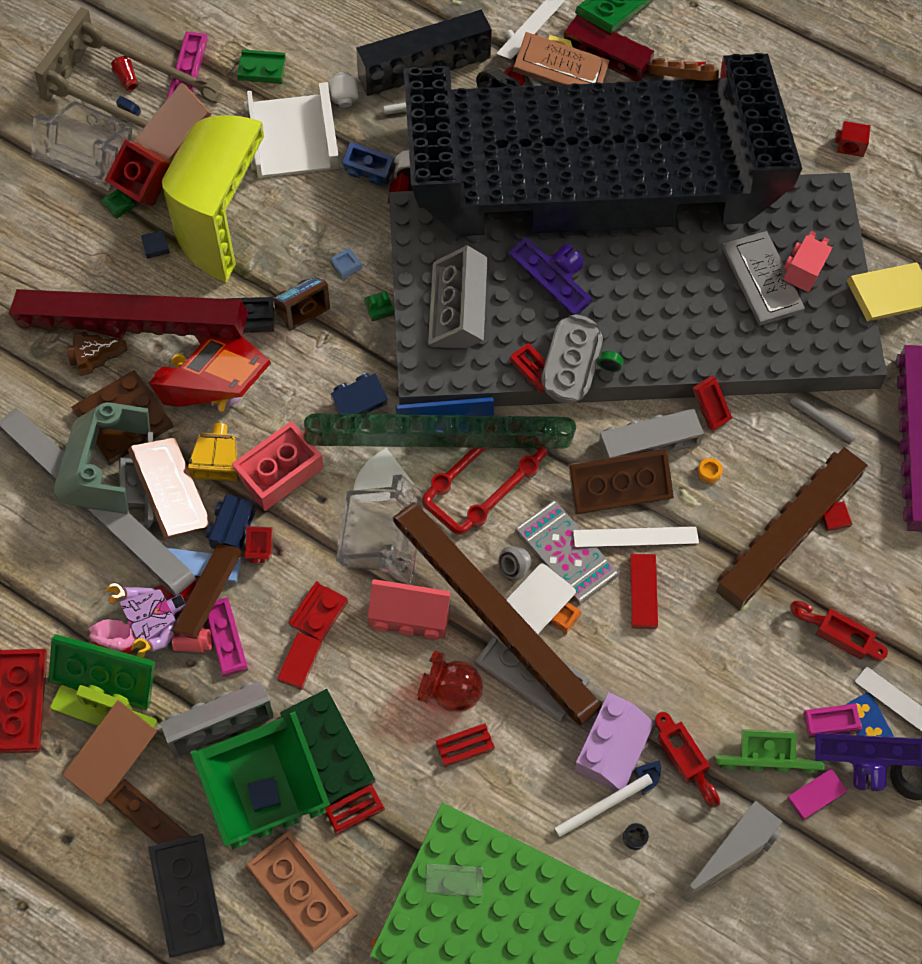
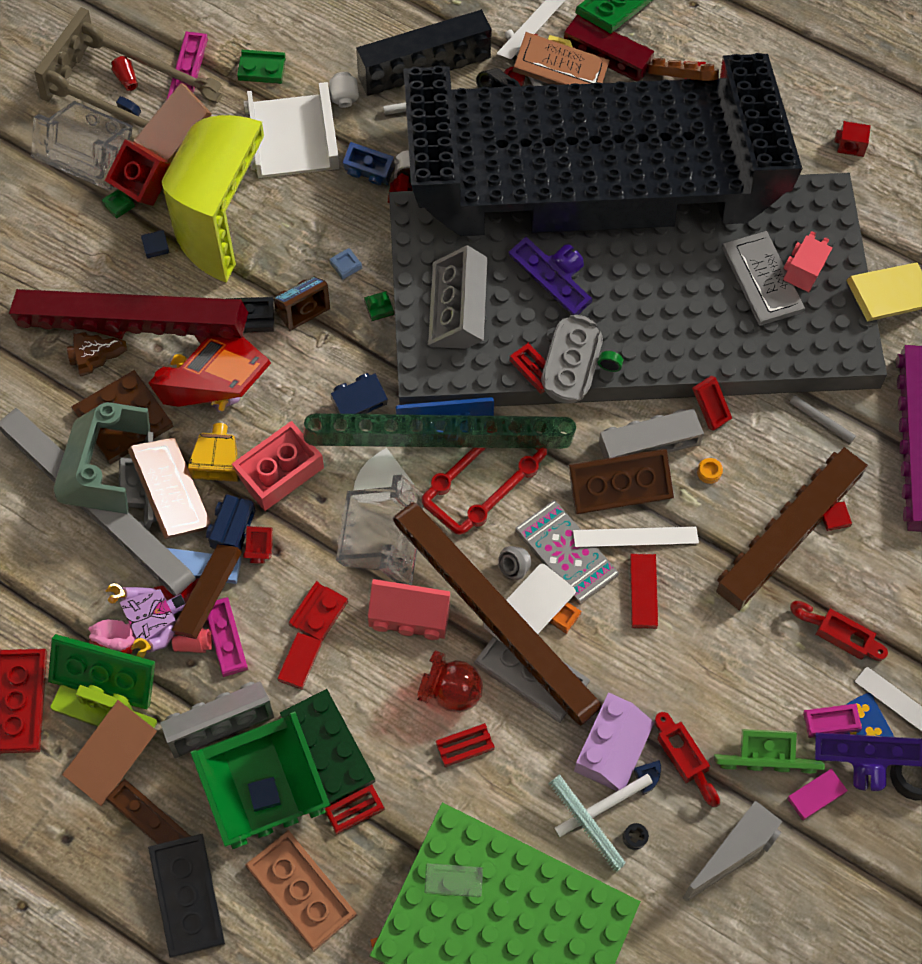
none -> light aqua axle [549,775,626,872]

